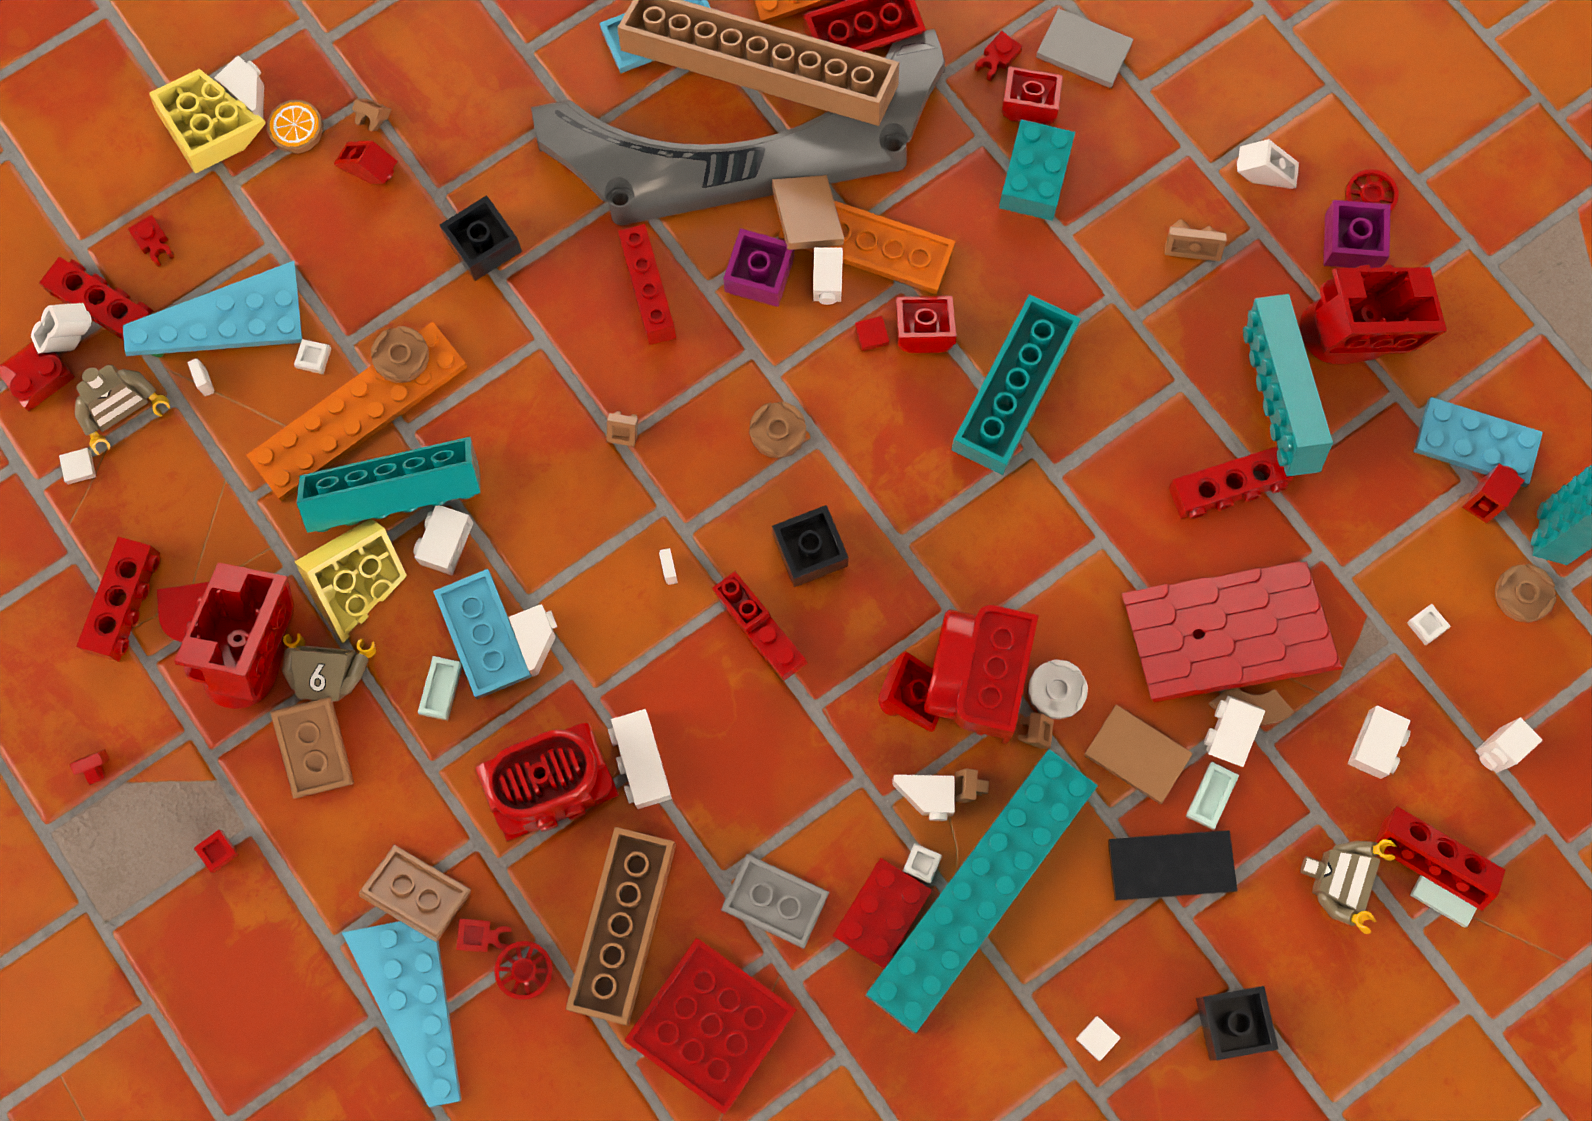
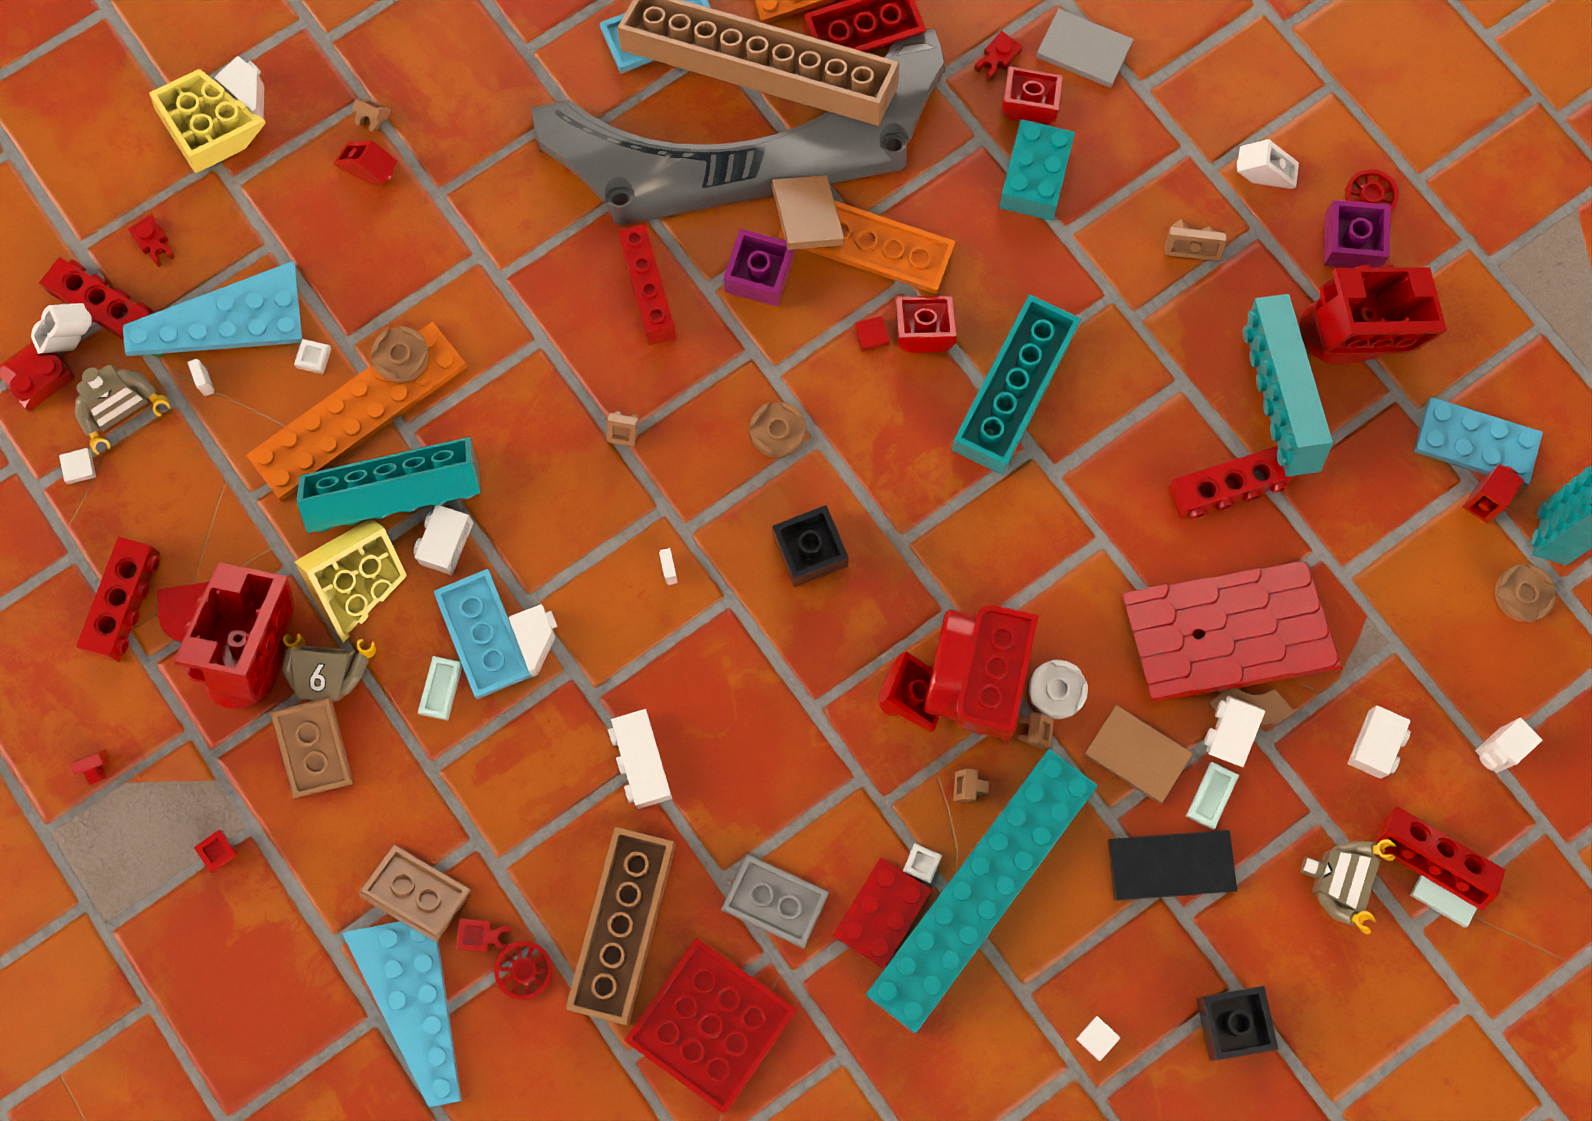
tile [267,100,324,153] -> none
black brick [439,195,522,281] -> none
red brick [475,722,619,842] -> none
red slope [712,571,807,681] -> none
white slope [813,247,843,305] -> none
white slope [893,775,954,821] -> none
white tile [1406,604,1451,646] -> none

